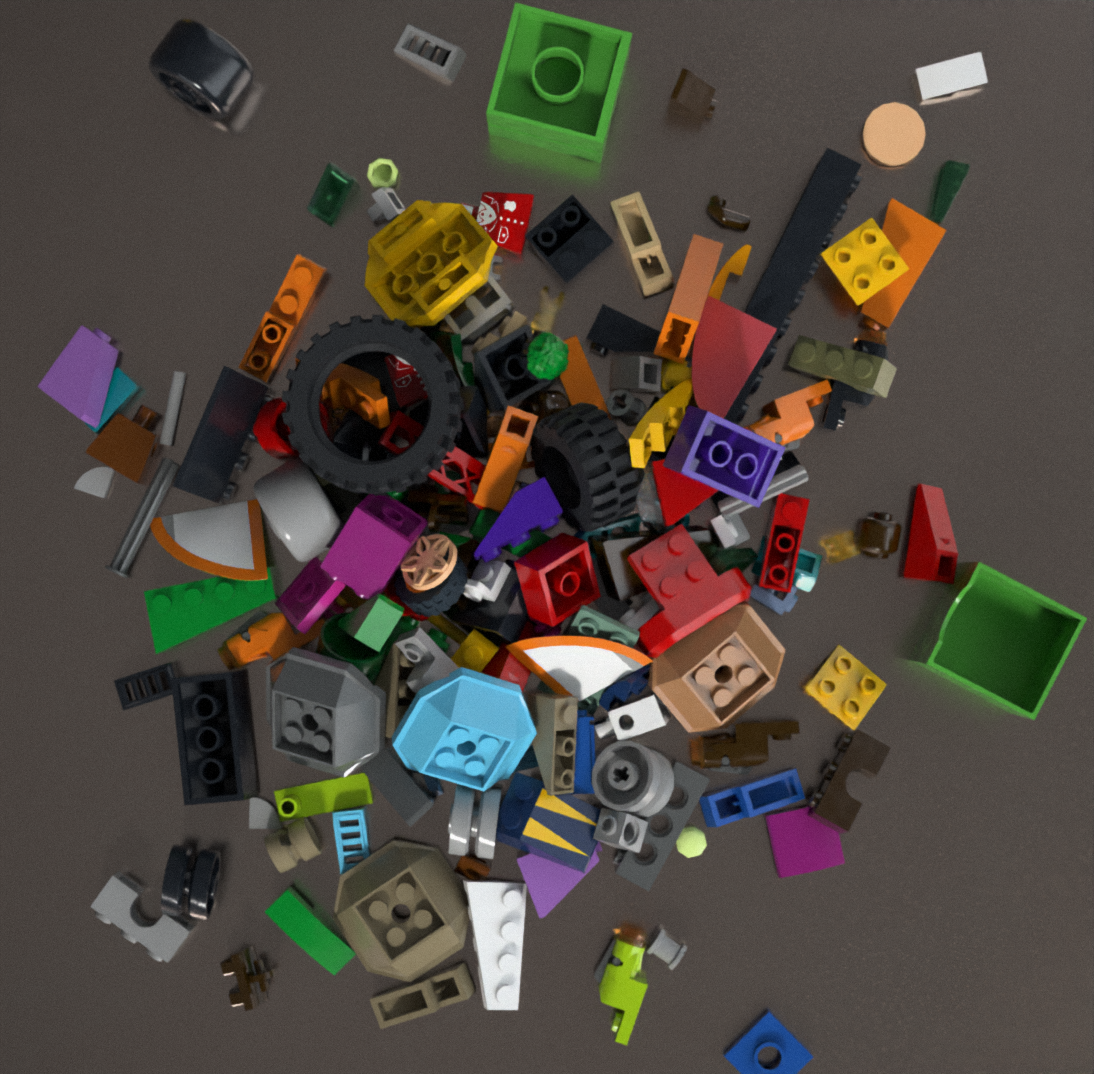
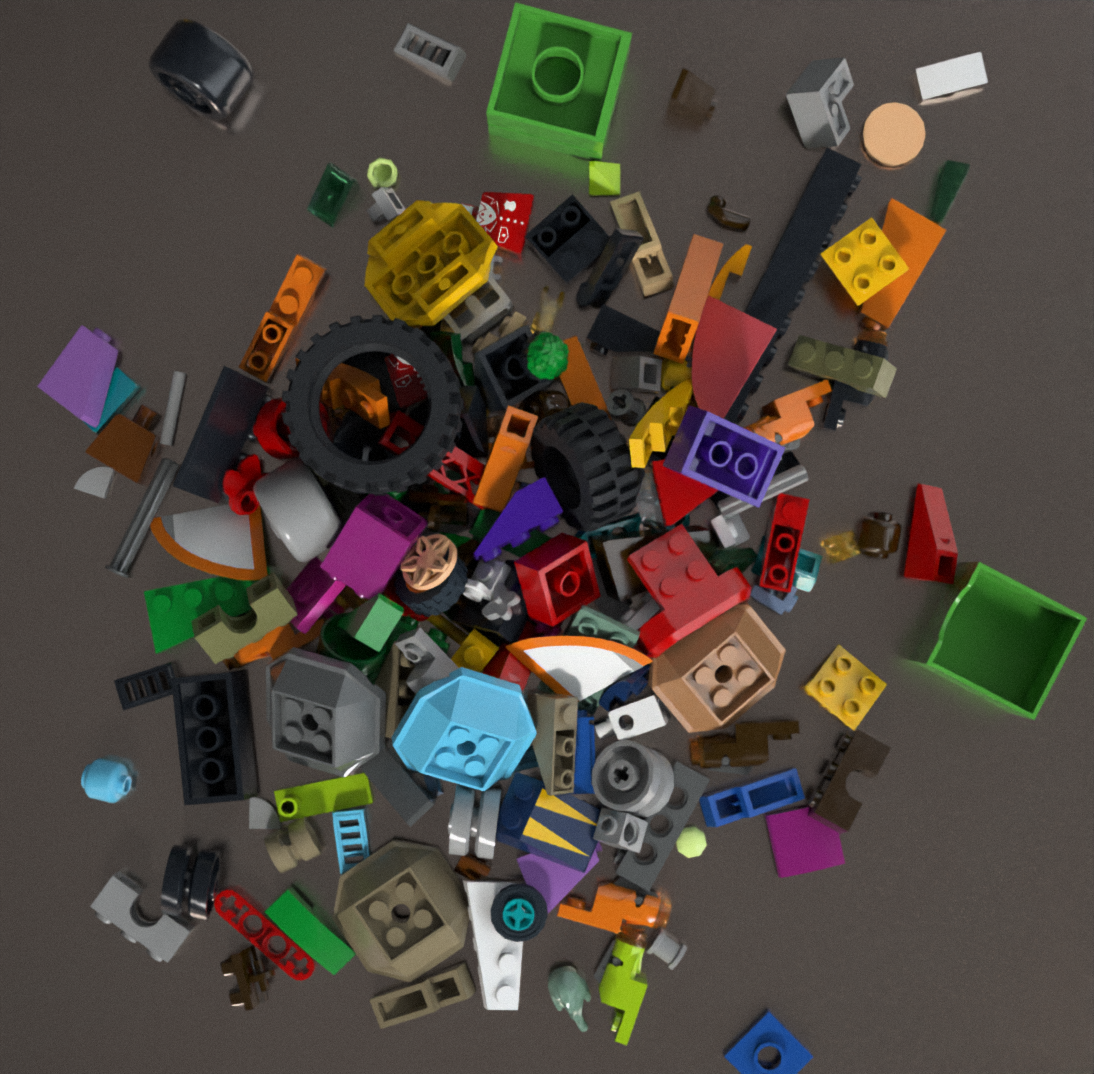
none -> medium azure head [81,758,132,803]
none -> olive arch [192,572,298,664]
none -> red beam [214,887,316,981]
none -> red plate [223,453,269,515]
none -> light grey piece [482,583,521,620]
none -> black wheel [490,883,548,942]
none -> sand green piece [548,966,591,1032]
none -> orange plate [557,877,672,933]
none -> black hinge [576,228,644,307]
none -> lime slope [589,161,620,196]
none -> light grey panel [786,57,854,148]

